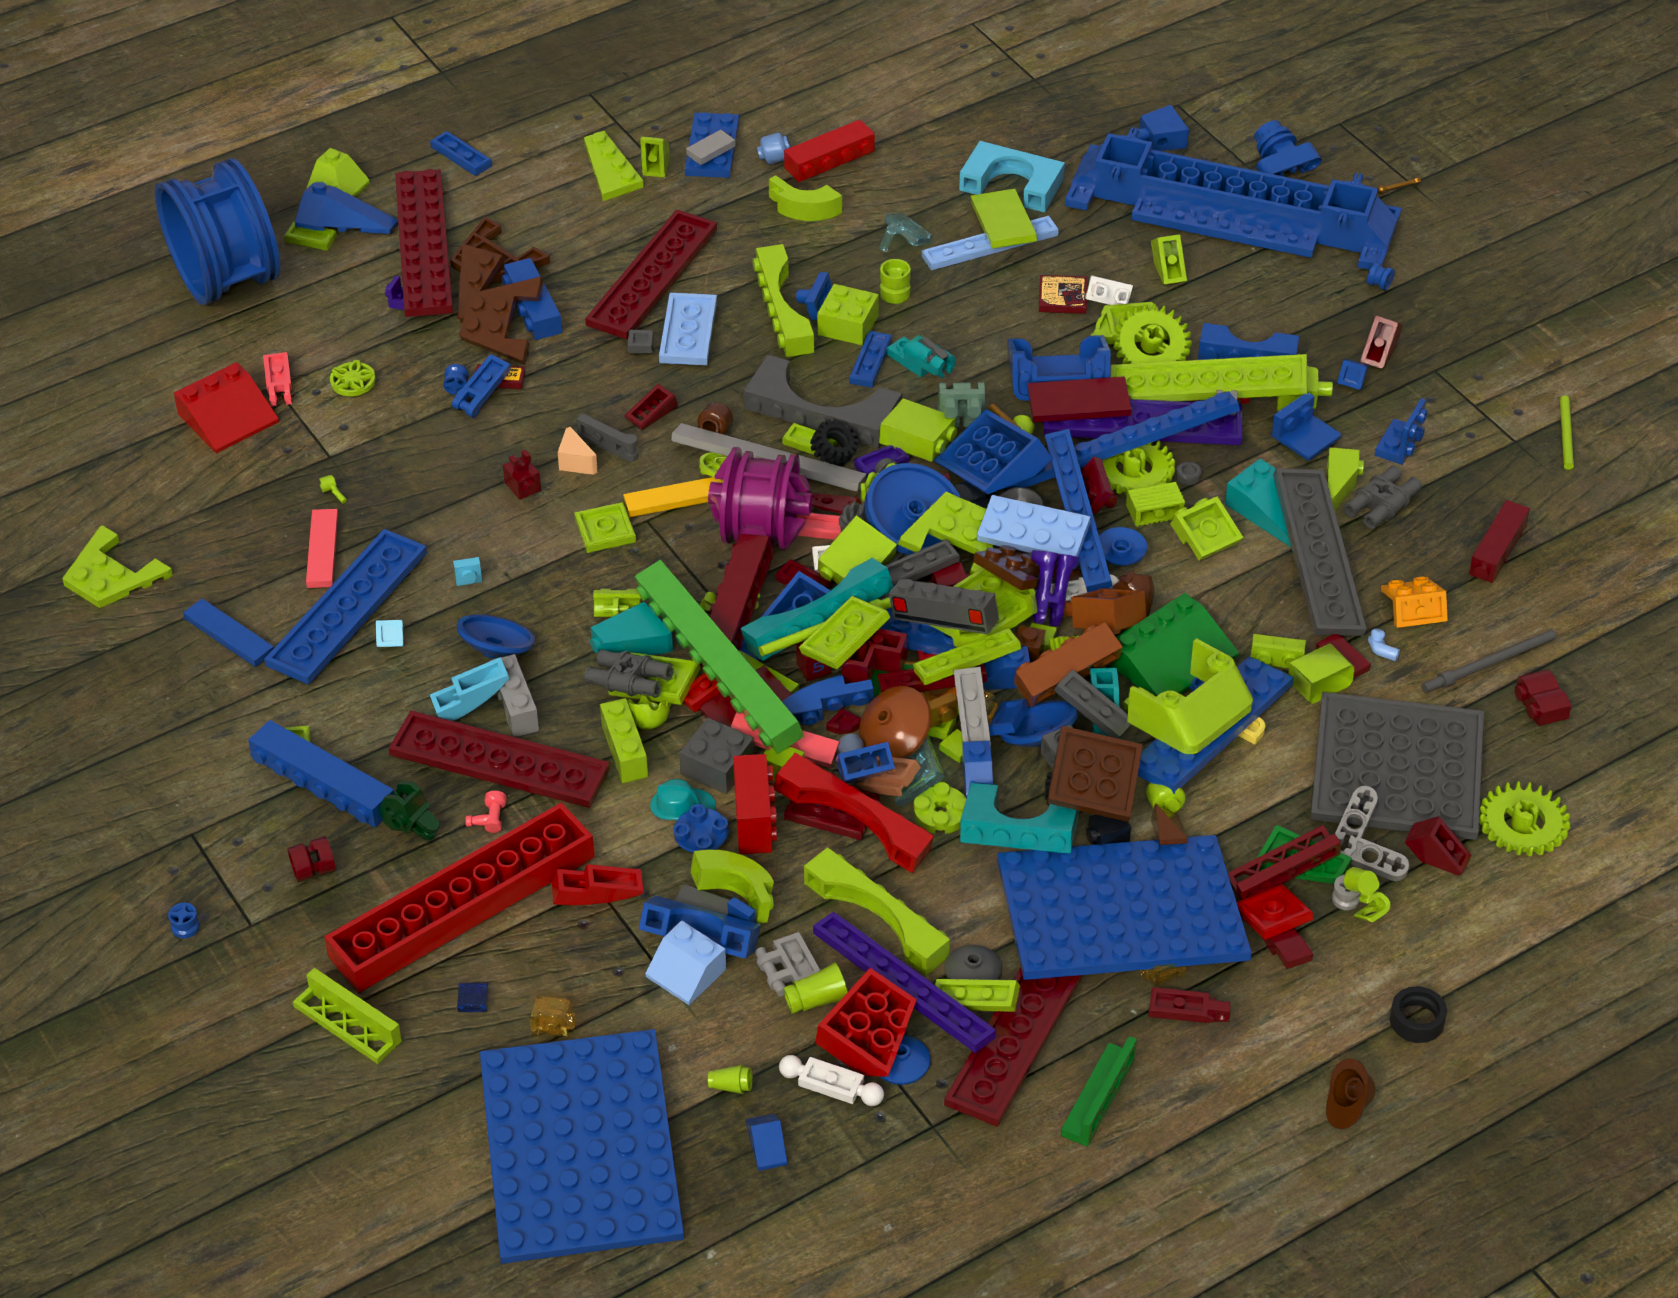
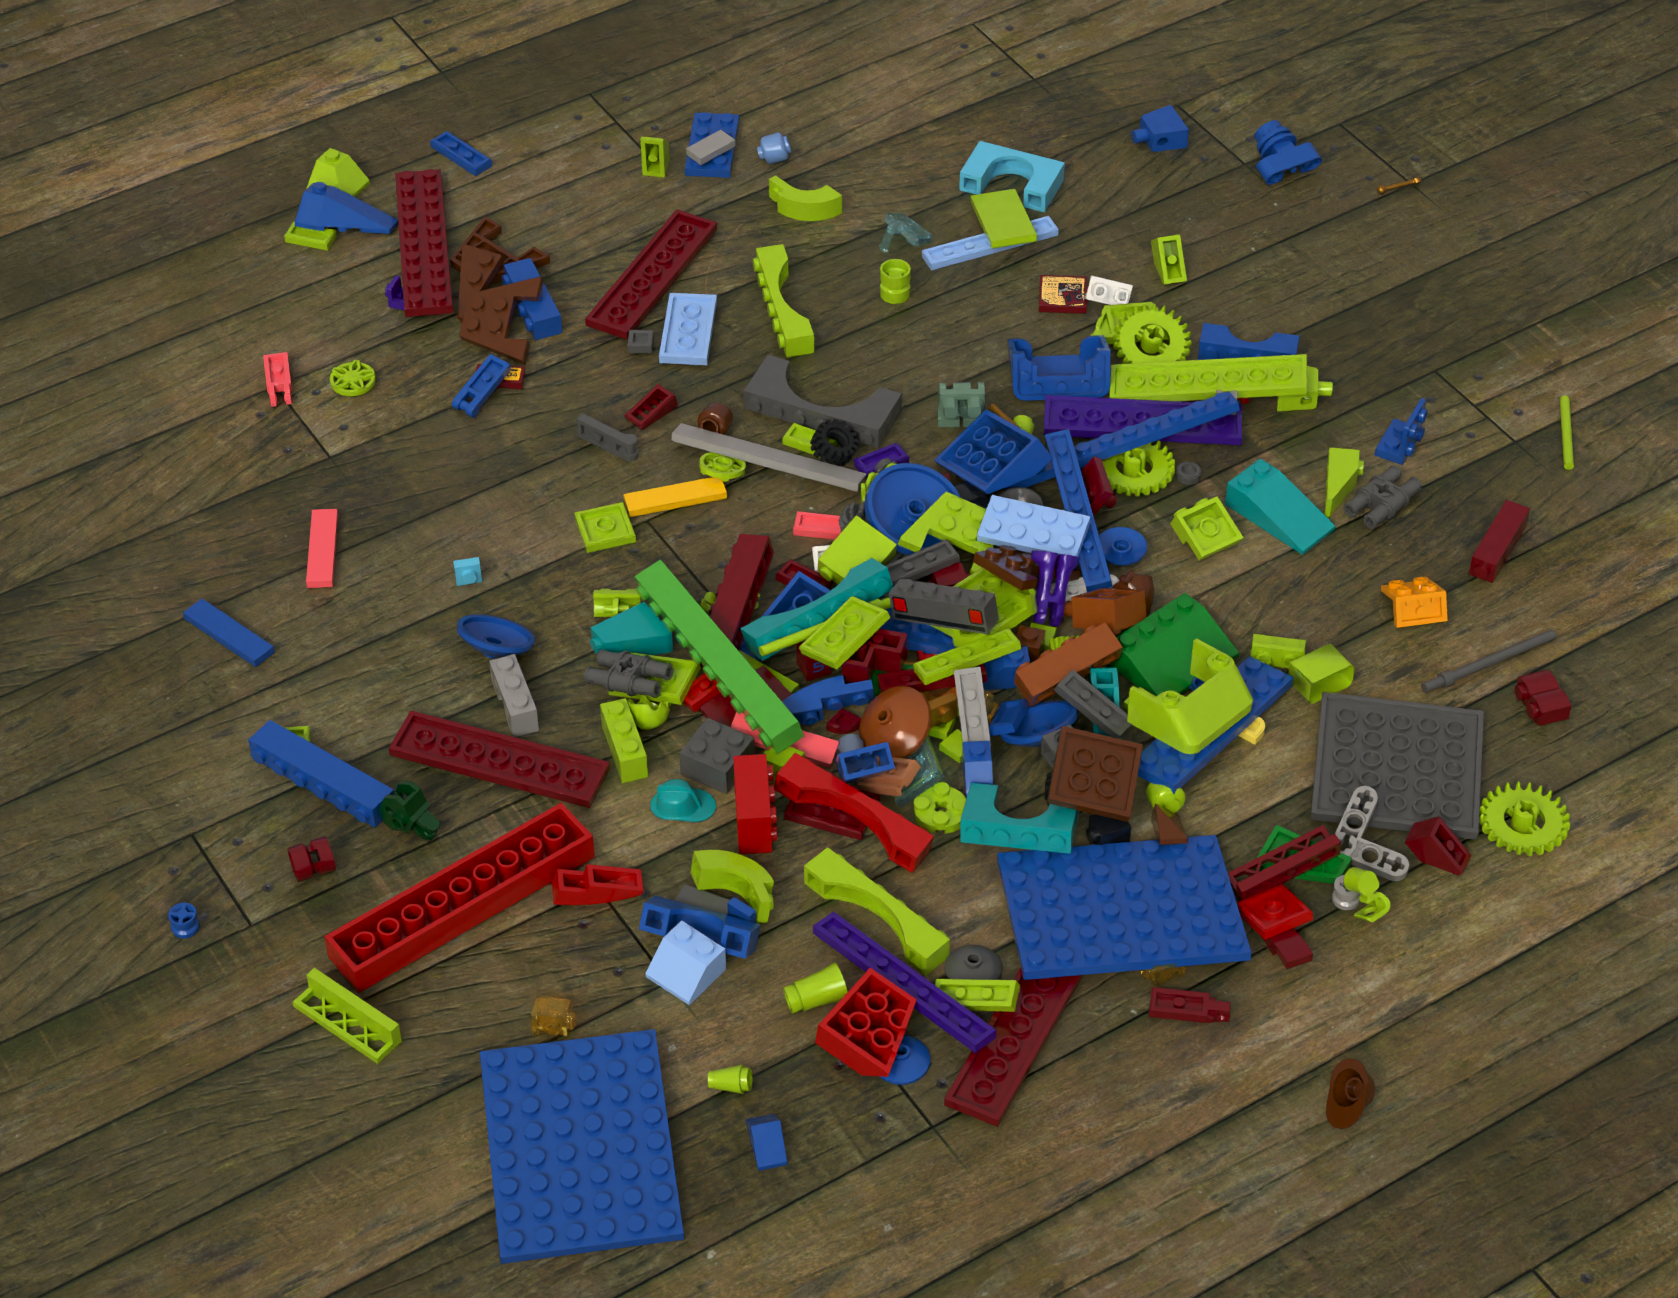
lime wing [62,525,173,608] -> none
blue wheel [154,158,280,305] -> none
red slope [174,362,279,453] -> none
blue plate [264,529,427,685] -> none
lime hand [319,475,347,504] -> none
plate [376,620,404,647] -> none
medium azure slope [430,657,510,721] -> none
blue wheel [443,364,469,395] -> none
clear blue tile [457,982,489,1012] -> none
coral piece [466,791,507,833] -> none
dark red brick [503,449,541,500] -> none
light nougat slope [558,427,598,475] -> none
lime wing [584,131,644,201] -> none
blue dish [673,804,729,853] -> none
magenta wheel [708,447,813,551] -> none
light grey plate [755,932,820,997] -> none
white plate [779,1055,884,1106] -> none
red brick [784,119,875,182] -> none
blue tile [796,272,833,321] -> none
dark red piece [812,493,861,515] -> none
lime brick [817,284,879,346] -> none
blue tile [849,331,892,388] -> none
lime brick [879,398,957,462] -> none
teal plate [887,335,955,378] -> none
dark red tile [1027,376,1131,423] -> none
green fence [1061,1036,1137,1147] -> none
blue piece [1065,127,1402,270] -> none
lime brick [1126,482,1185,527] -> none
blue bracket [1272,392,1341,461] -> none
dark grey plate [1273,468,1367,636] -> none
dark red tile [1316,634,1371,679] -> none
blue tile [1337,359,1369,390] -> none
slope [1360,316,1403,369] -> none
blue wheel [1367,262,1395,291] -> none
light blue arm [1368,629,1400,662] -> none
black tyre [1389,986,1447,1043] -> none

